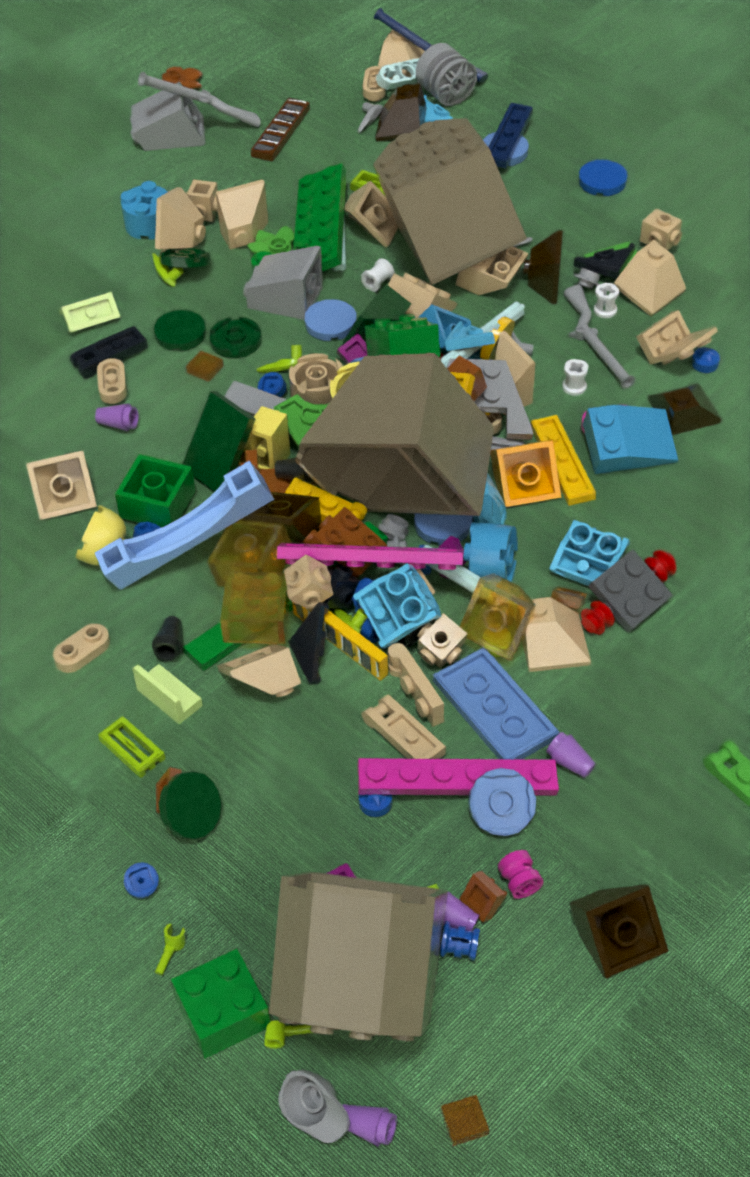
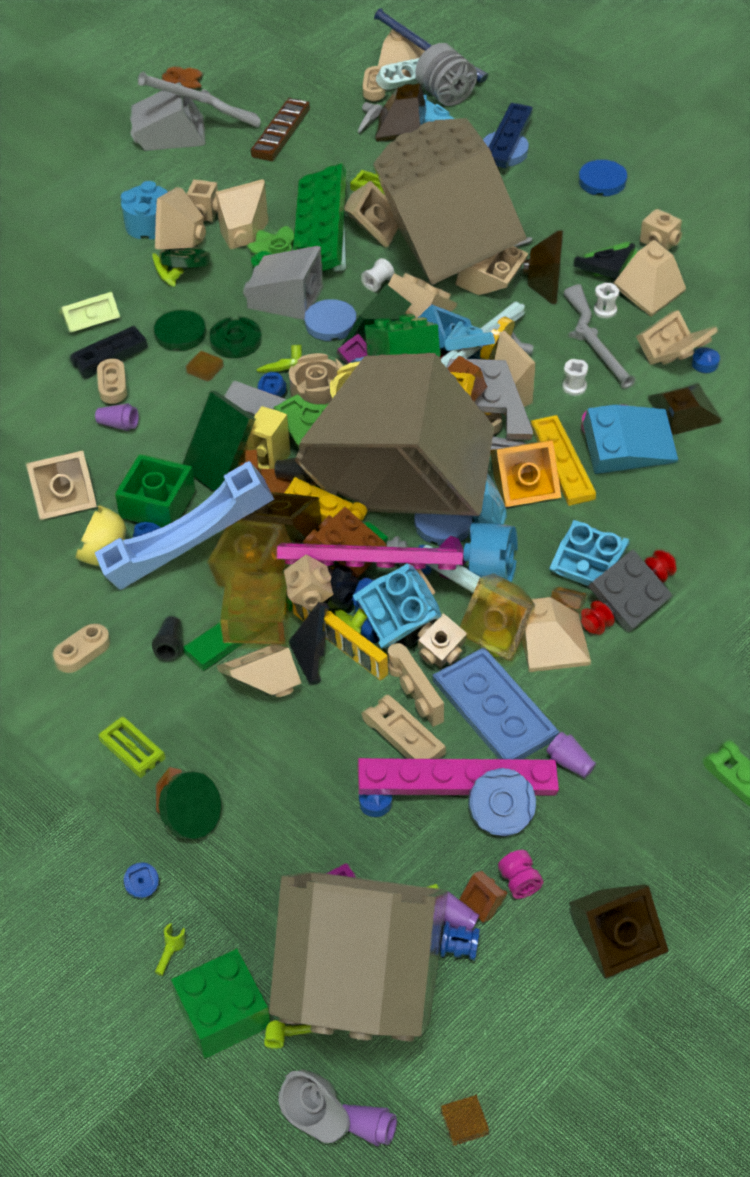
yellowish green panel [132,664,203,725] -> none
light grey plate [378,514,409,540] -> none
light grey plate [573,268,601,289] -> none

